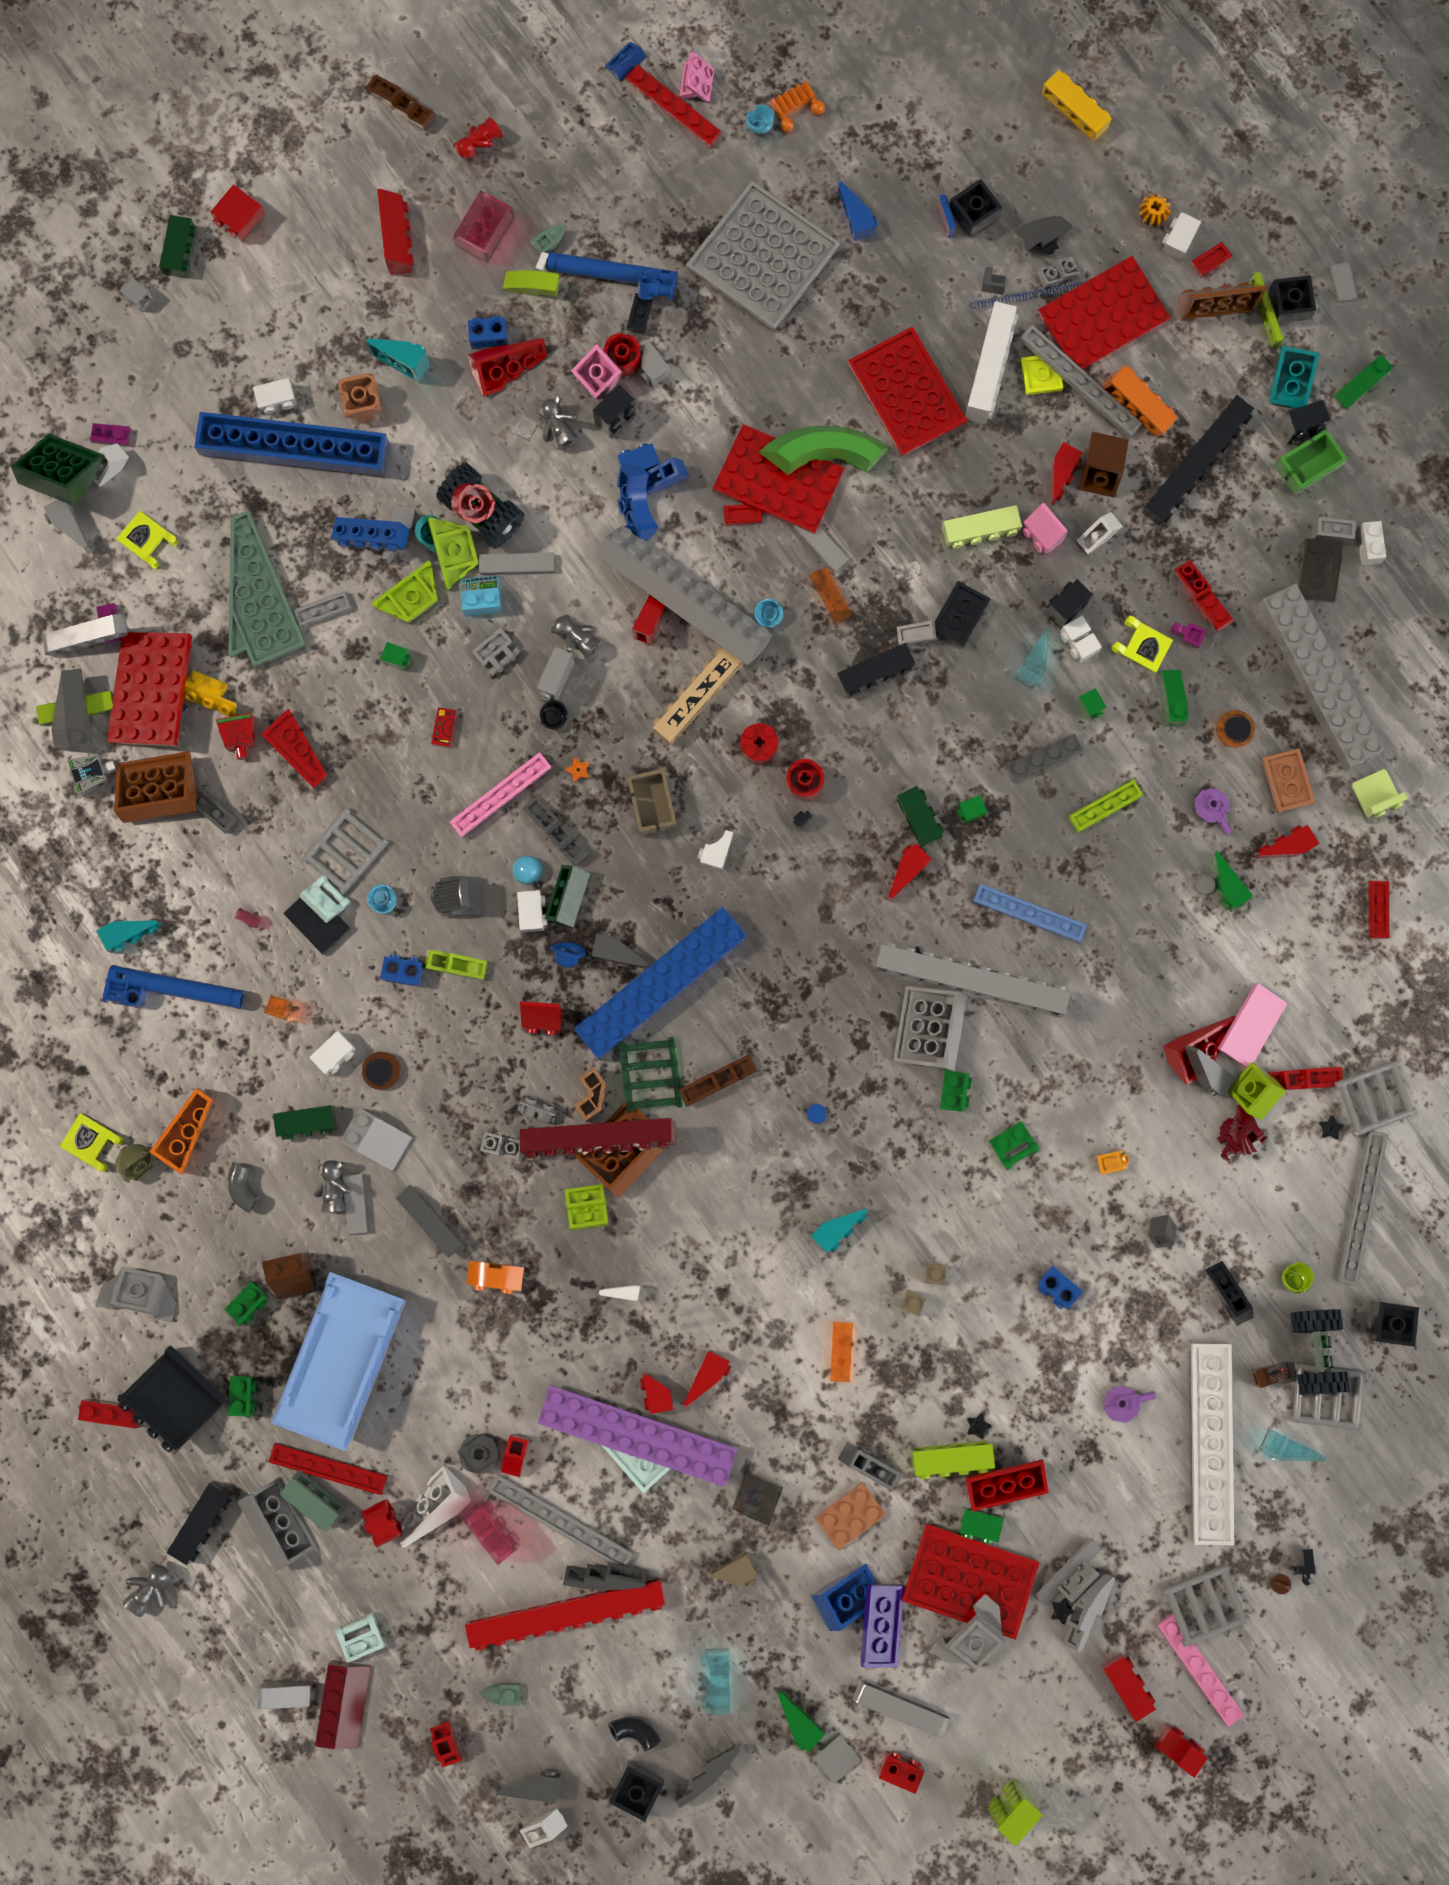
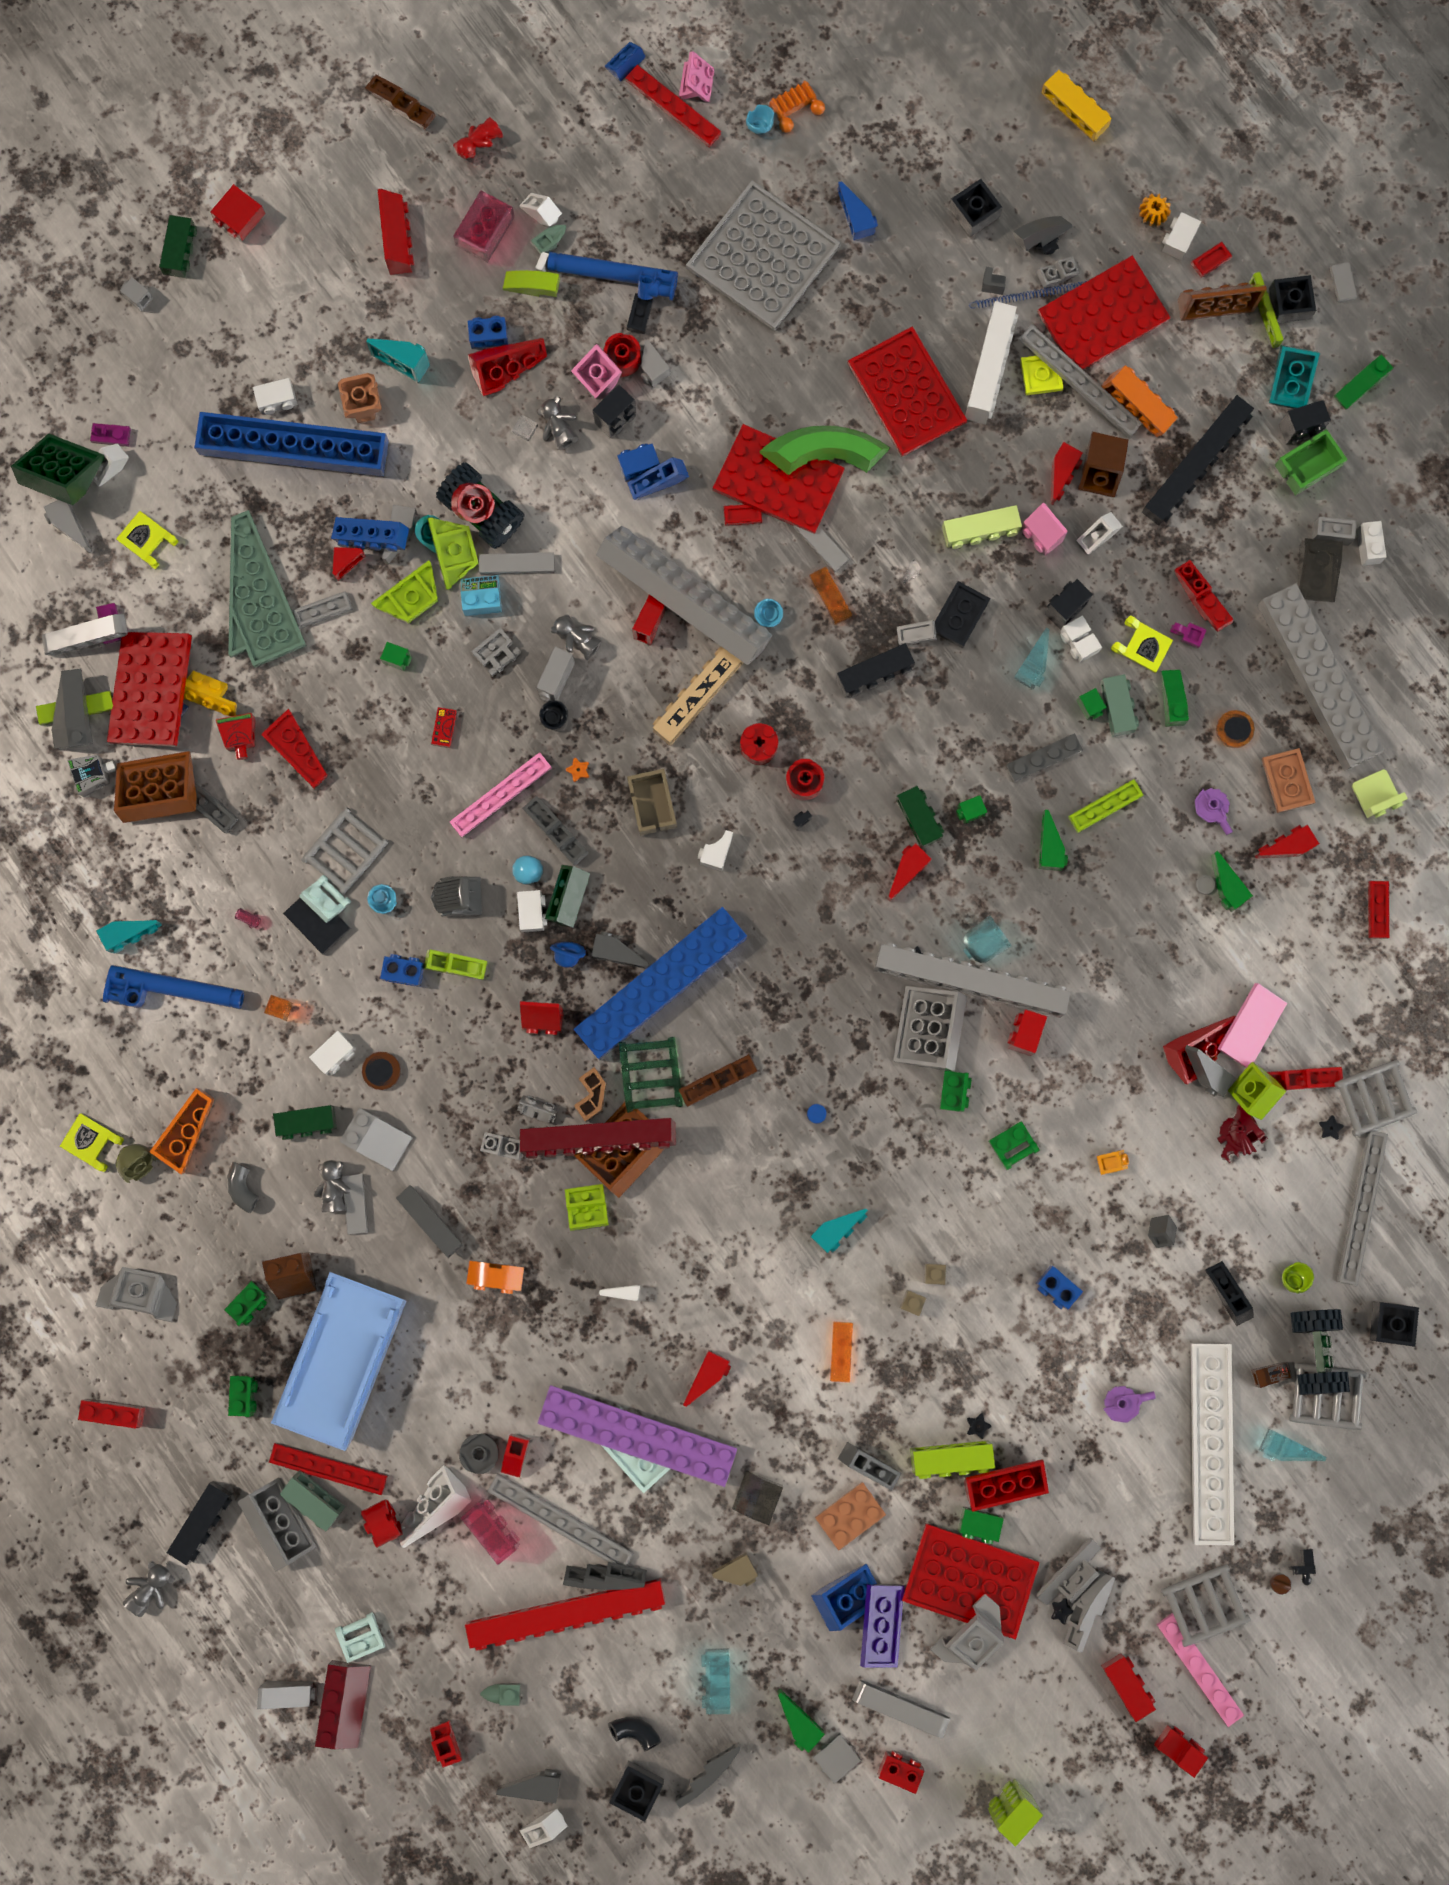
black panel [117,1345,227,1455] -> none
blue brick [617,464,658,541] -> none
red slope [640,1373,673,1414] -> none
blue tile [937,194,956,237] -> none
medium blue tile [973,884,1087,943] -> none
none -> red slope [332,547,366,581]
none -> white slope [519,193,562,227]
none -> clear light blue cylinder [963,915,1012,963]
none -> red brick [1007,1009,1048,1056]
none -> green slope [1038,810,1068,871]
none -> sand green brick [1100,674,1139,737]

